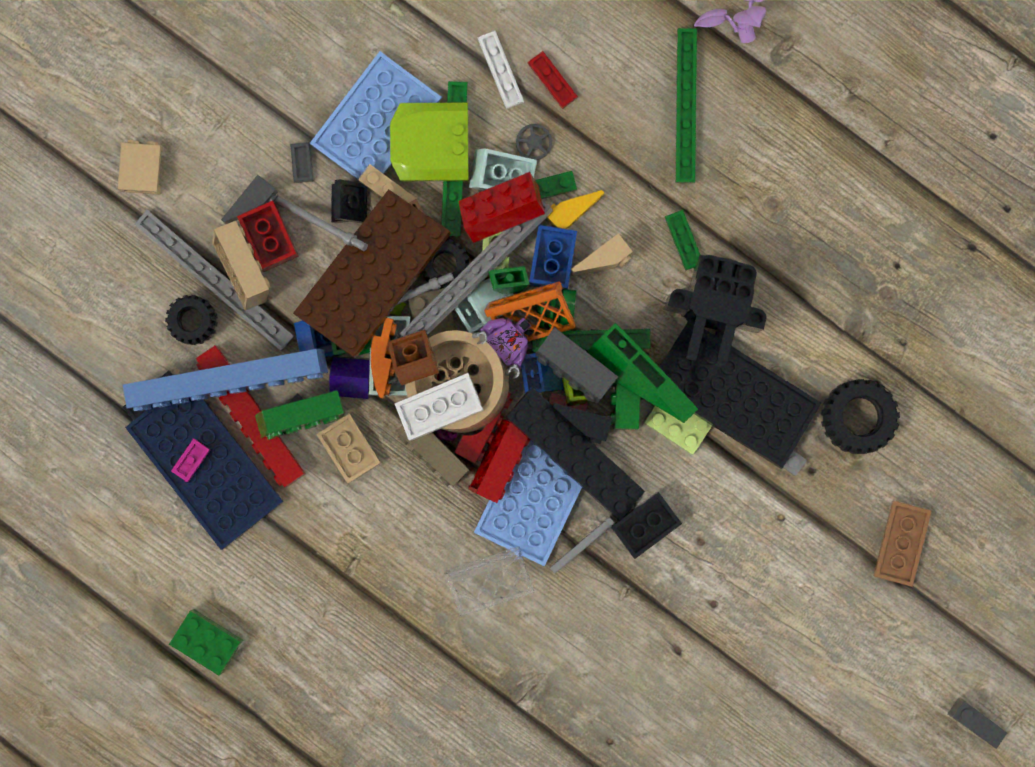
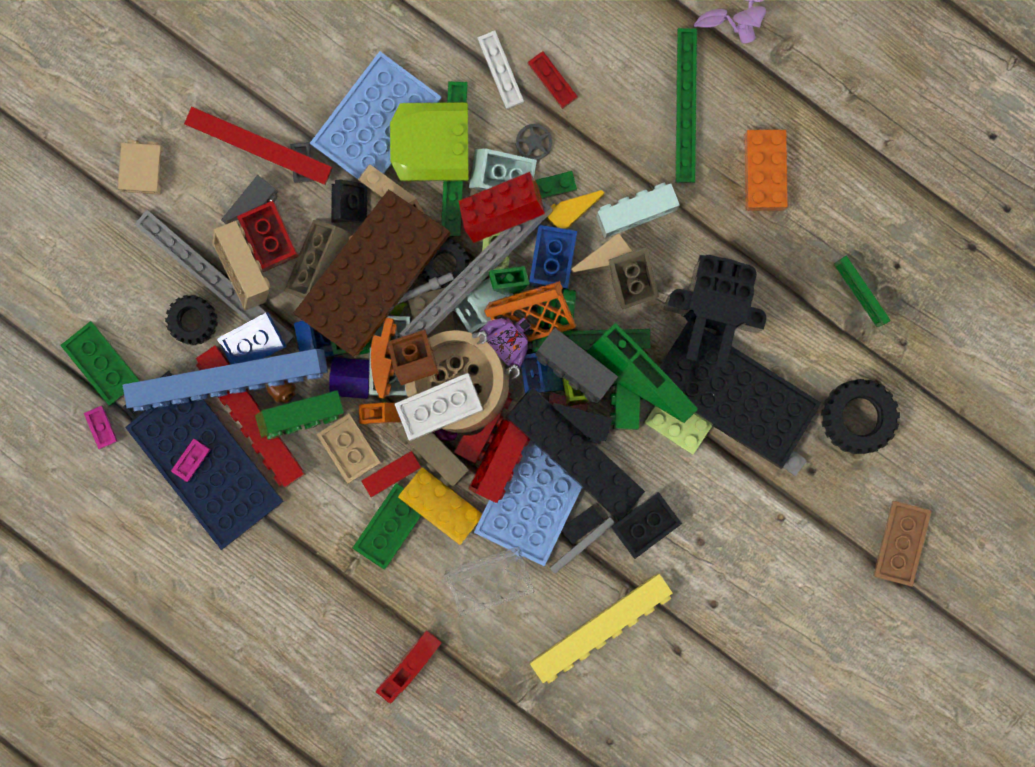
green brick [169,609,243,676] -> none
light grey bar [275,197,368,251] -> none
green tile [664,210,700,271] -> none
dark grey slope [947,698,1007,749] -> none
none -> green plate [60,321,140,406]
none -> dark pink plate [84,406,118,449]
none -> red tile [184,106,333,185]
none -> plate [217,312,287,365]
none -> dark orange head [267,380,296,403]
none -> dark tan slope [284,220,353,299]
none -> green plate [352,483,422,570]
none -> orange slope [359,403,401,424]
none -> red tile [361,451,422,497]
none -> red slope [375,630,442,704]
none -> yellow plate [398,467,482,545]
none -> light yellow brick [529,573,673,684]
none -> black plate [562,505,604,544]
none -> light aqua brick [596,182,680,239]
none -> dark tan slope [609,247,659,310]
none -> orange brick [744,130,788,211]
none -> green tile [834,255,891,327]

